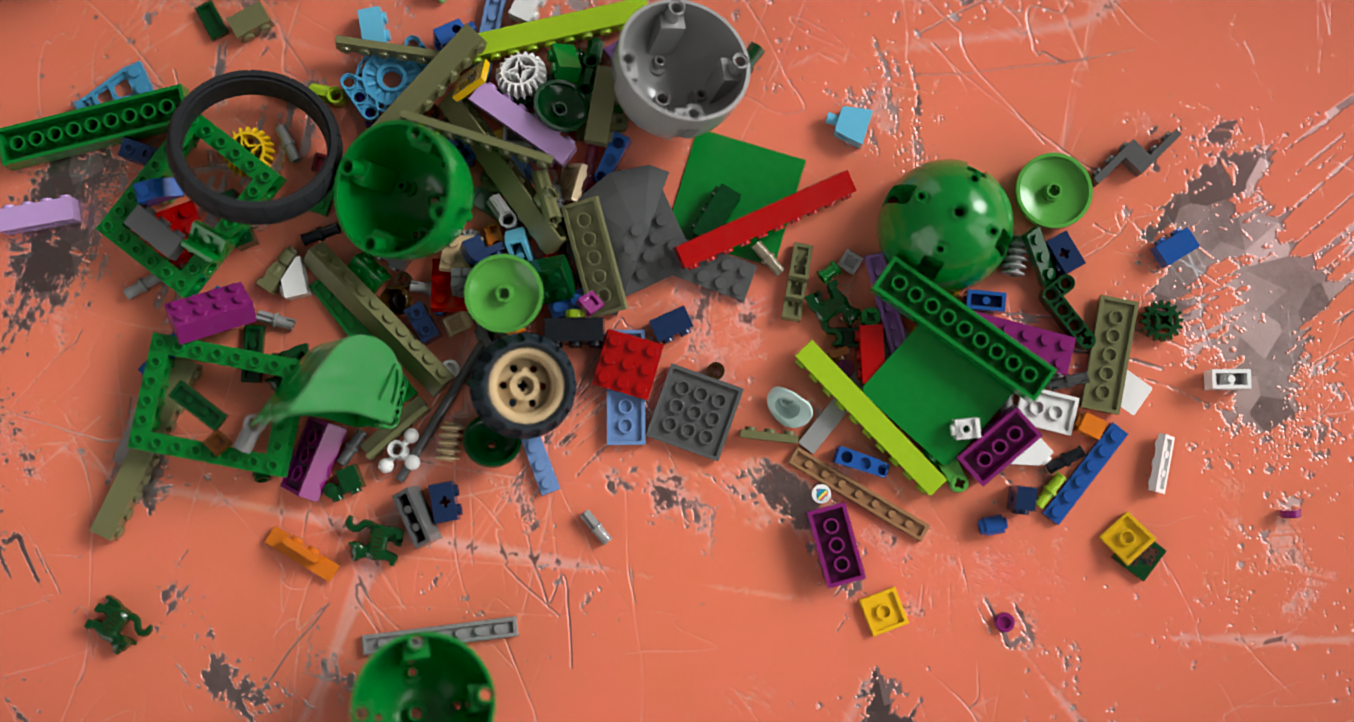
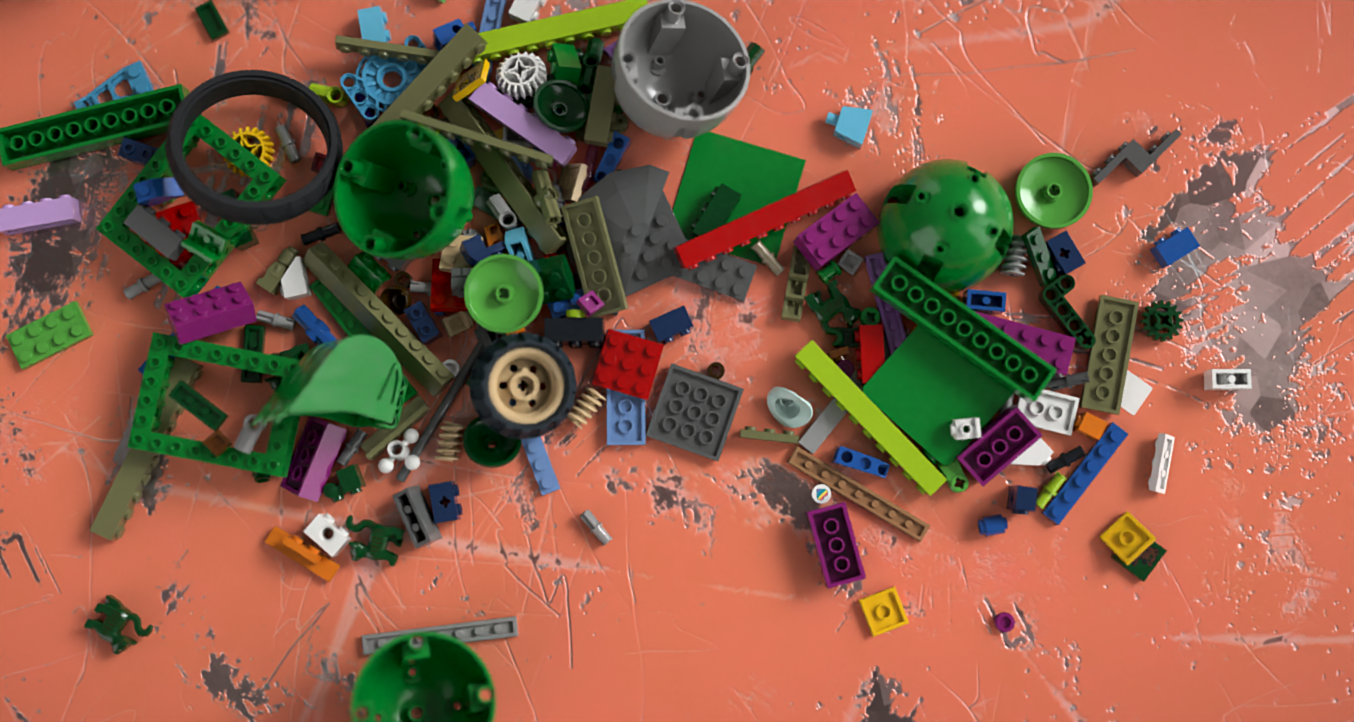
olive brick [227,1,275,44] -> none
magenta tile [1280,508,1301,518] -> none
none -> bright green plate [6,301,94,370]
none -> blue piece [292,305,338,344]
none -> white brick [303,513,352,557]
none -> tan piece [567,387,606,429]
none -> magenta brick [793,193,880,271]

